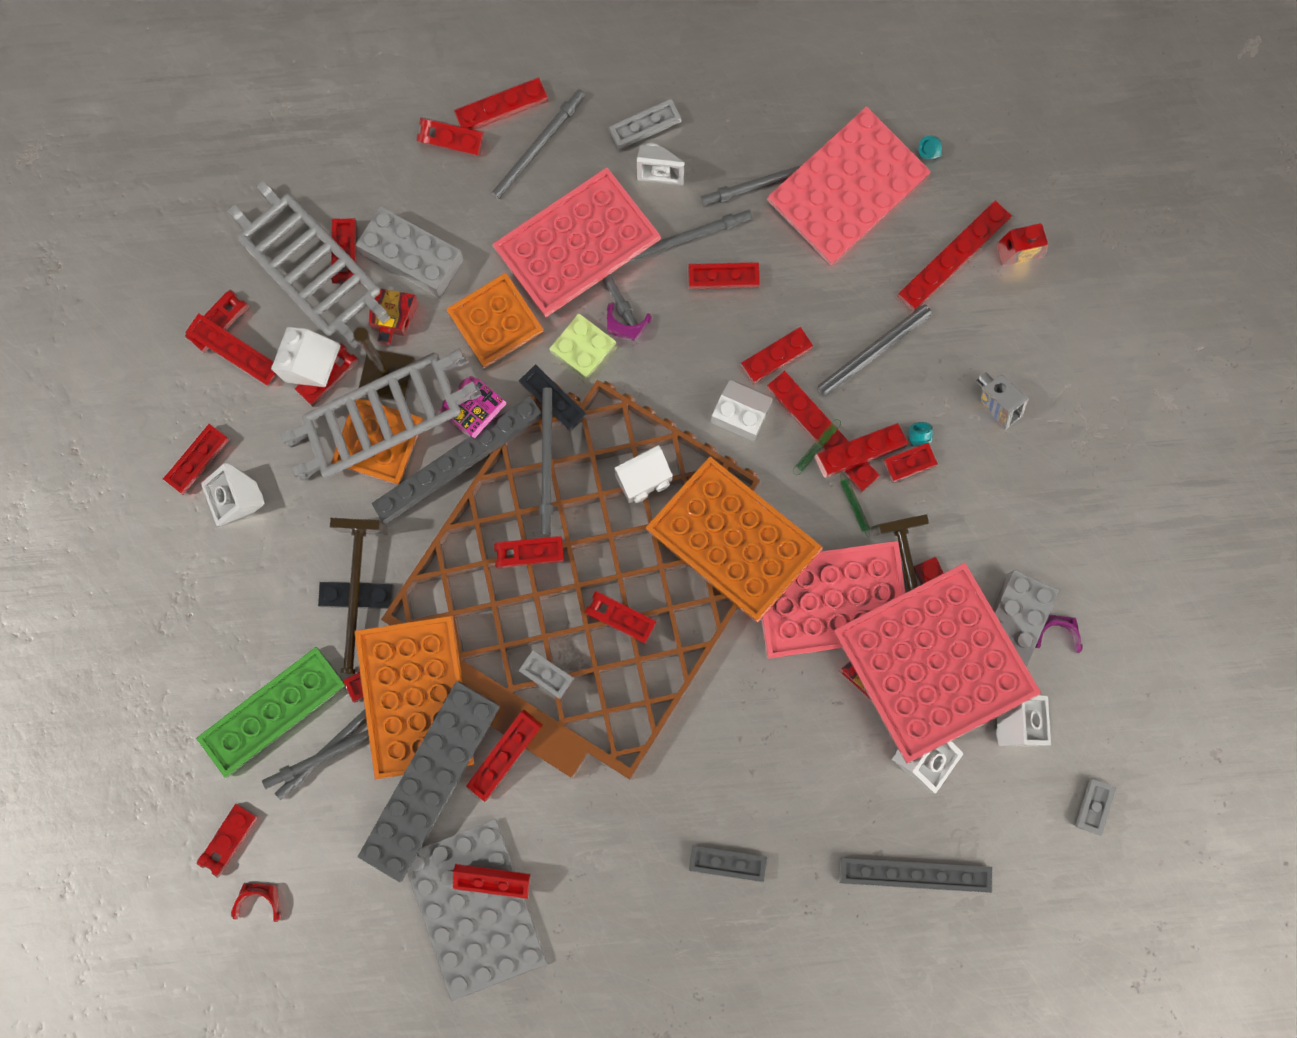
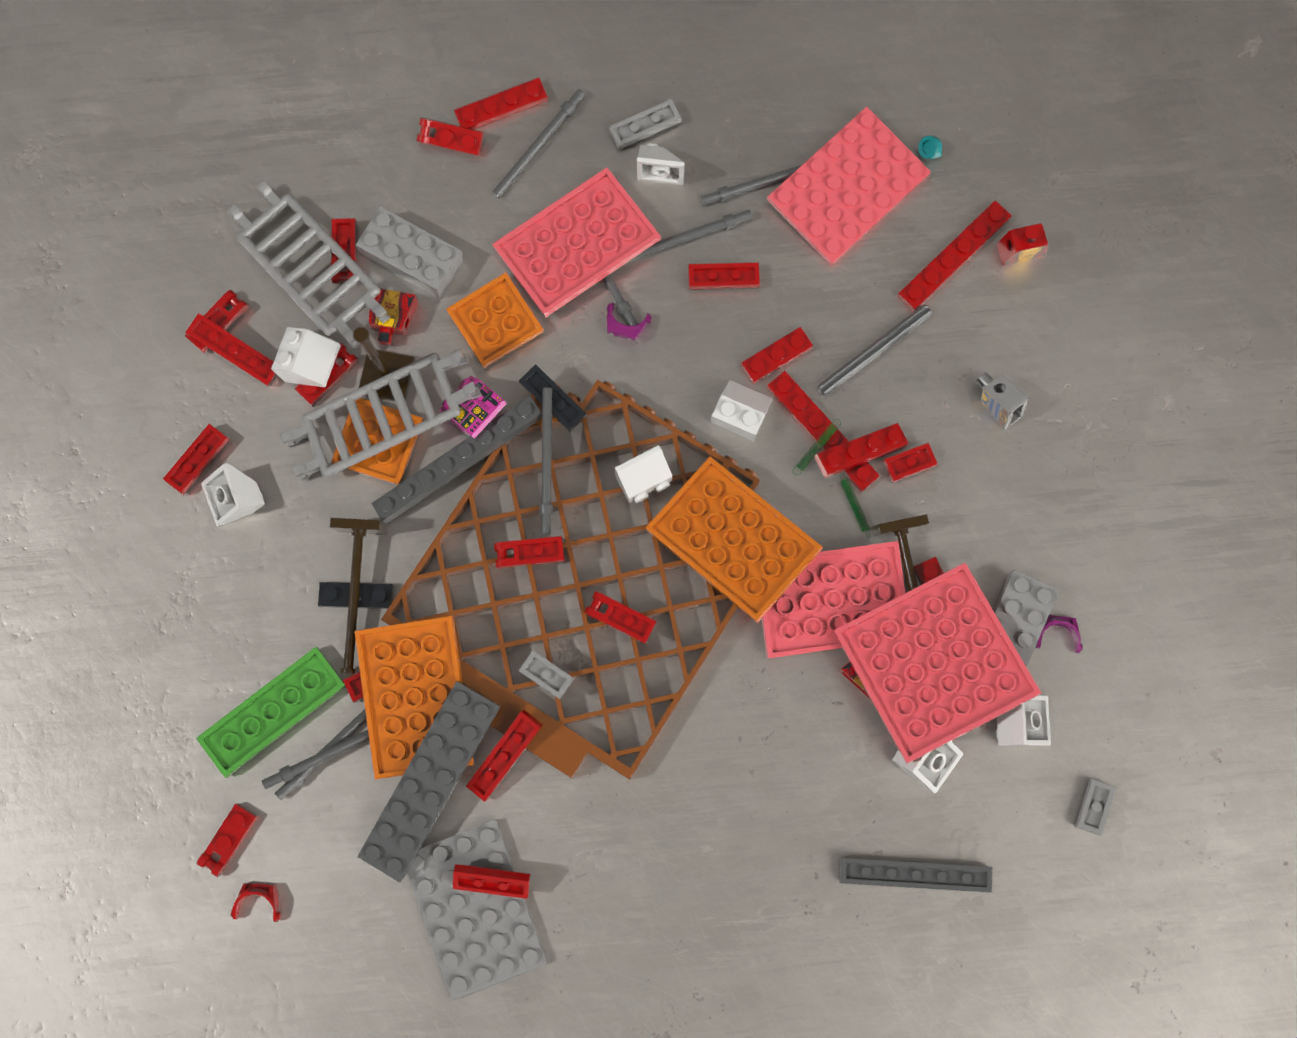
yellowish green plate [549,313,616,379] -> none
dark grey plate [689,845,767,882] -> none
teal tile [909,422,933,446] -> none

